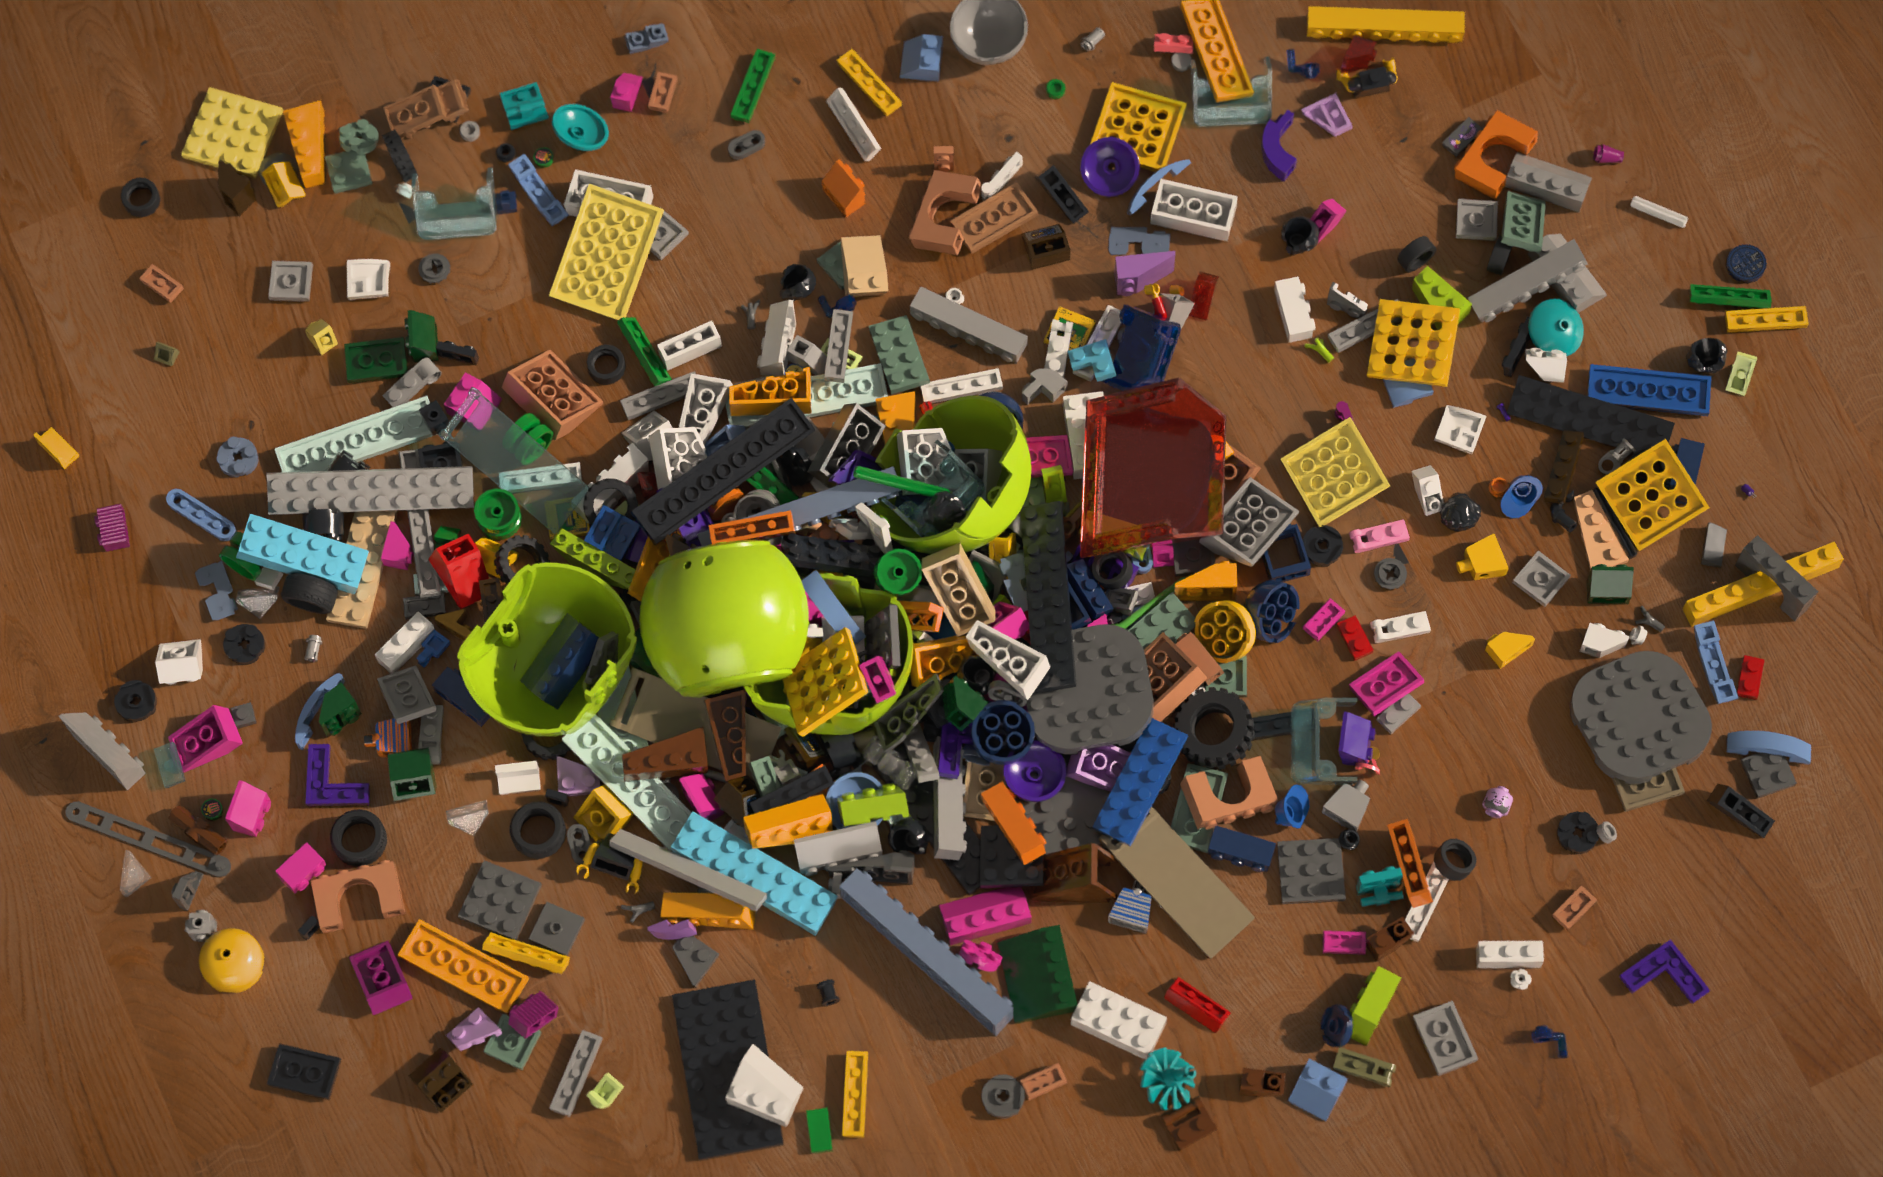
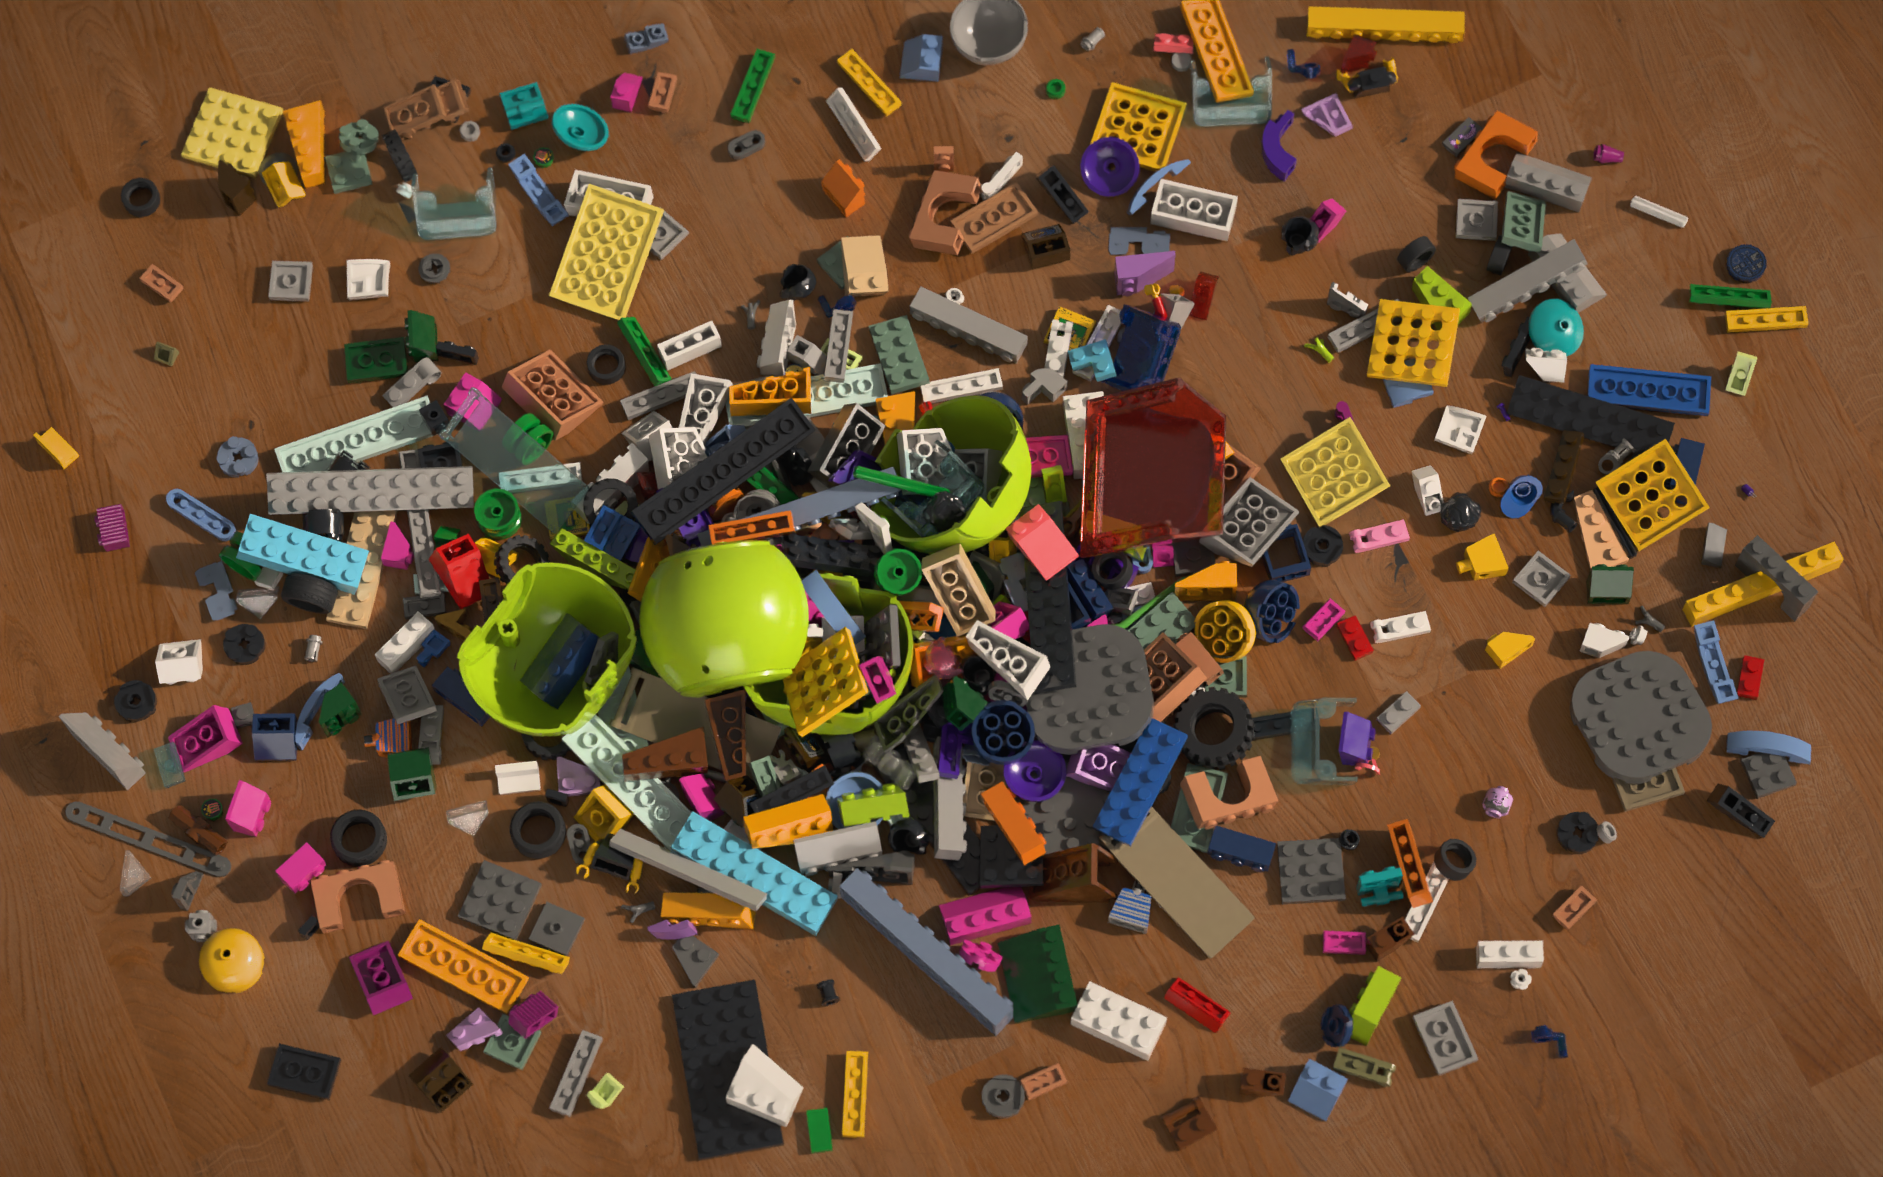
light yellow slope [305,319,338,355] -> none
dark purple plate [306,744,370,806] -> none
dark blue tile [496,190,518,215] -> none
teal piece [1140,1047,1196,1111] -> none
white brick [1274,277,1315,343] -> none
blue piece [1275,785,1310,829] -> none
light grey torso [1322,780,1370,832] -> none
dark pink plate [1349,651,1424,716] -> none
dark grey gear [1374,558,1407,590] -> none
dark purple plate [1619,940,1710,1004] -> none
black hair [1686,338,1728,373] -> none
none -> dark blue slope [252,713,298,761]
none -> clear pink cylinder [924,636,963,679]
none -> coral slope [1006,504,1079,581]

